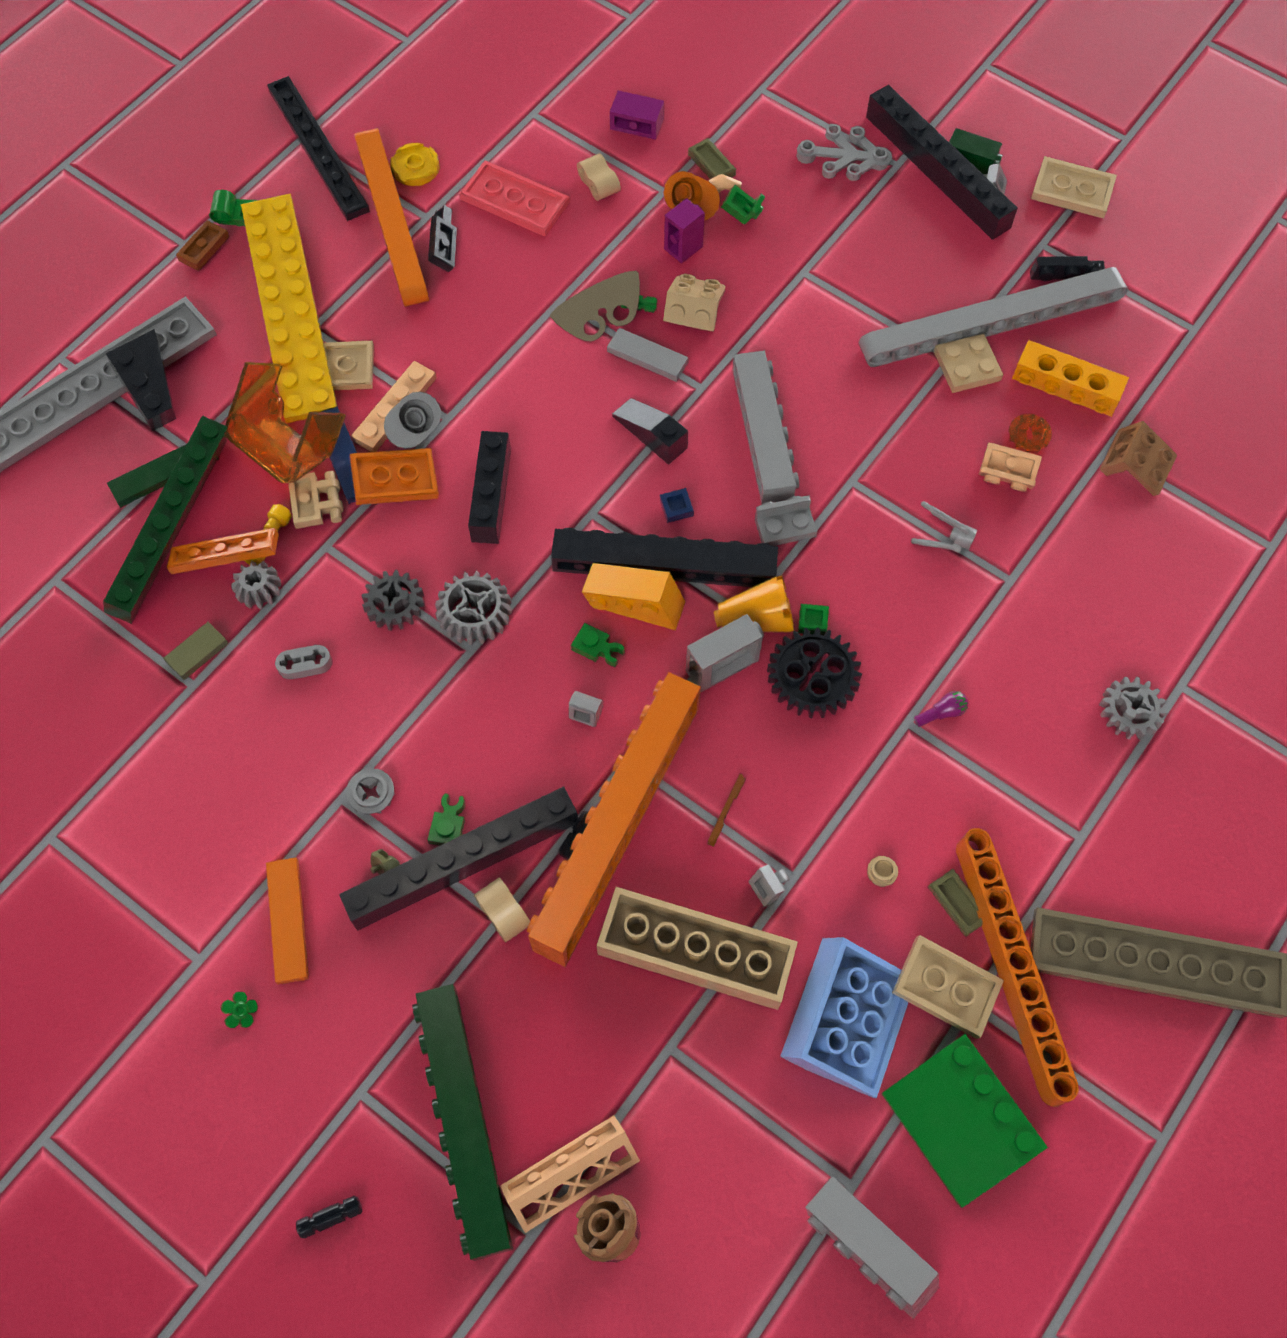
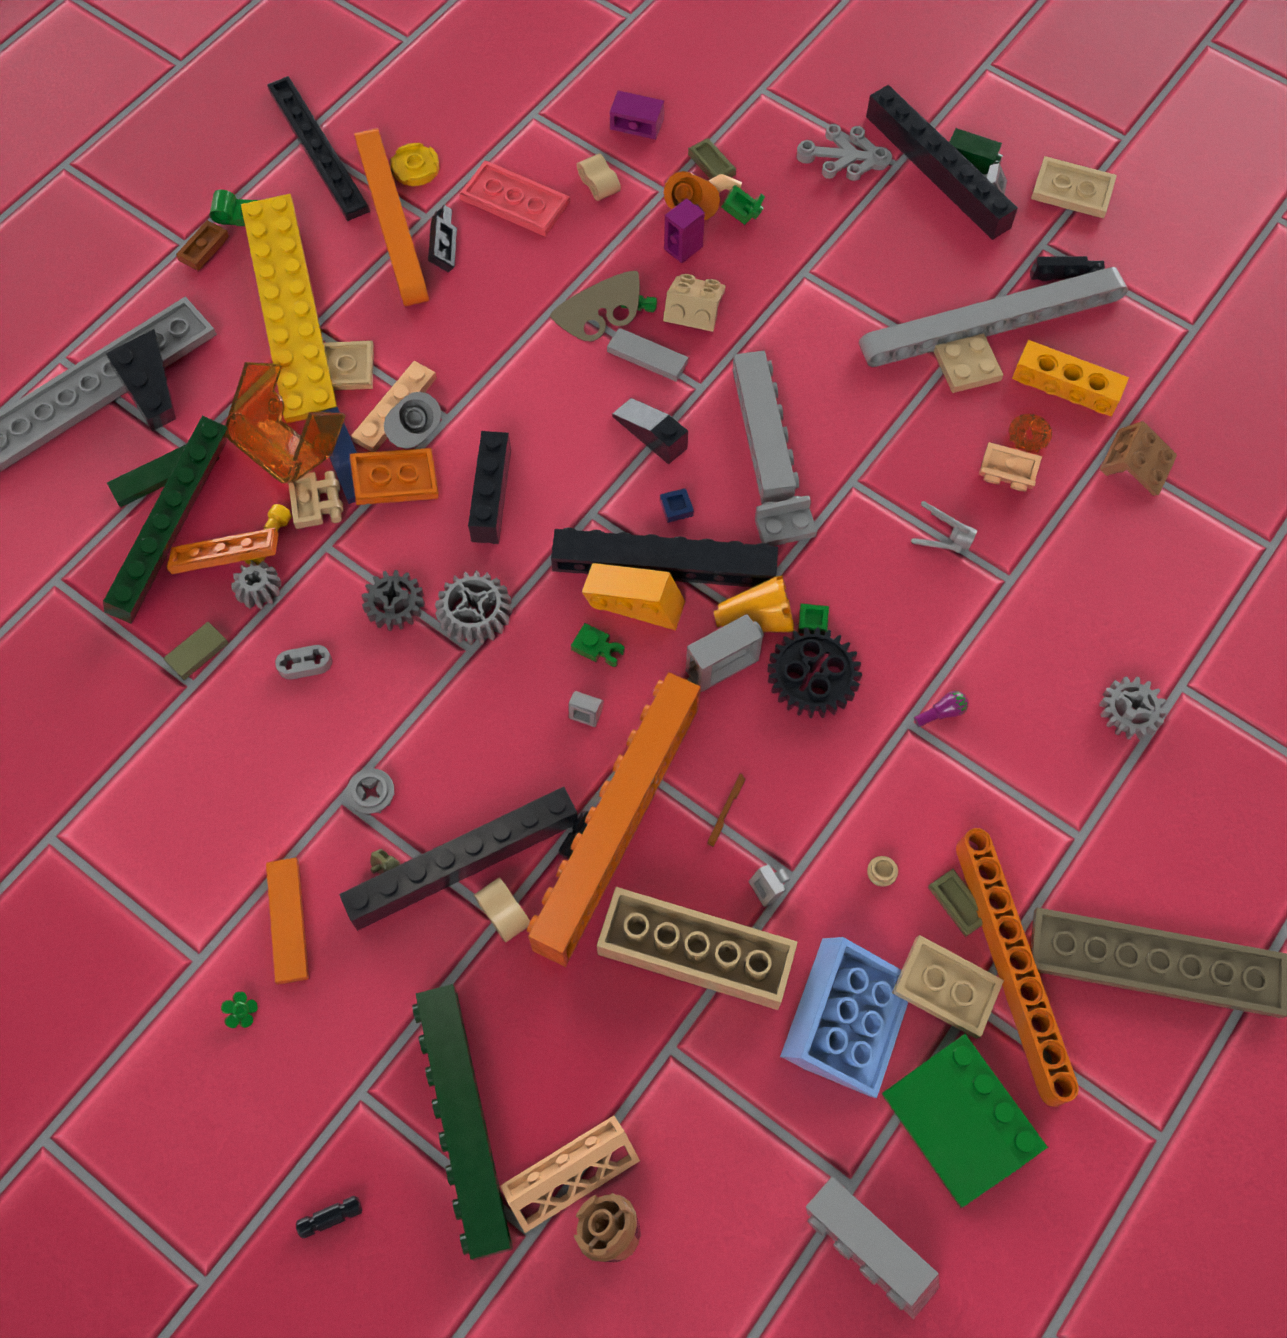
green plate [428,793,465,846] -> none

